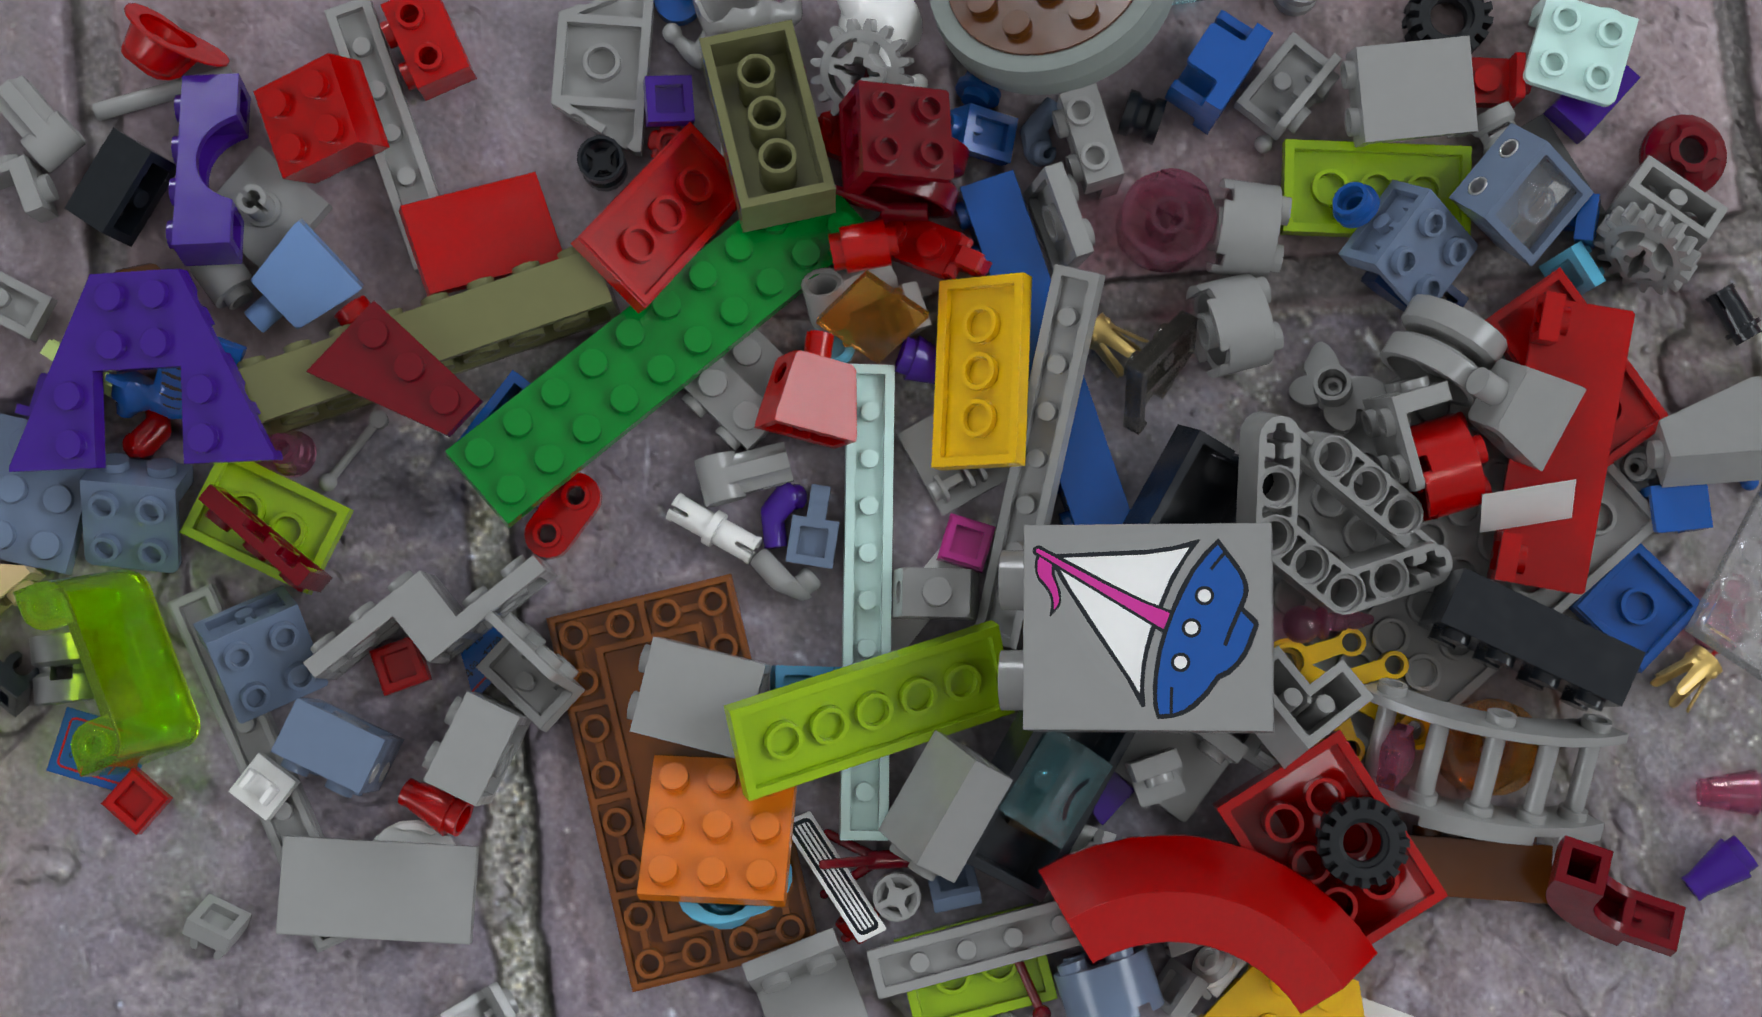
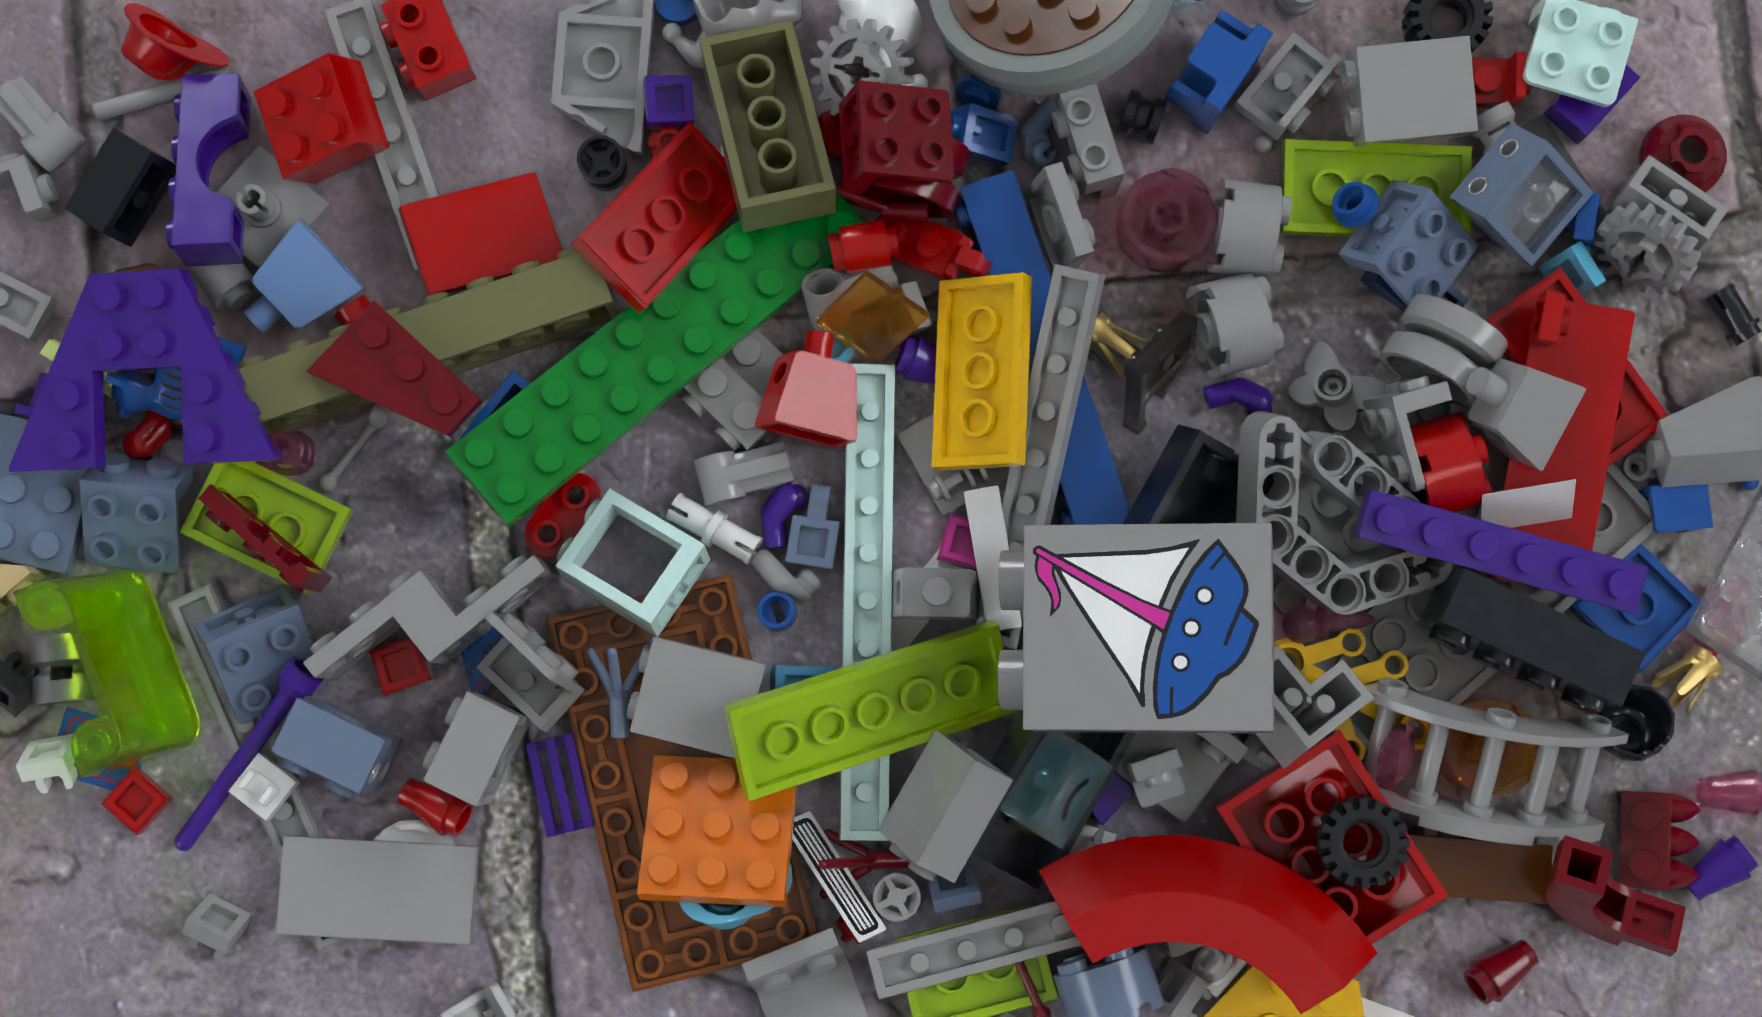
none -> white tile [16,733,81,794]
none -> dark purple piece [174,657,324,851]
none -> dark purple tile [526,733,594,838]
none -> light aqua window [555,488,710,637]
none -> sand blue plant [586,634,659,738]
none -> blue hinge [757,591,797,632]
none -> white sticker [964,485,1022,630]
none -> dark purple arm [1203,377,1273,415]
none -> dark purple plate [1353,489,1649,614]
none -> dark red cone [1463,939,1538,1005]
none -> black hair [1596,685,1675,761]
none -> dark red plate [1619,790,1700,890]

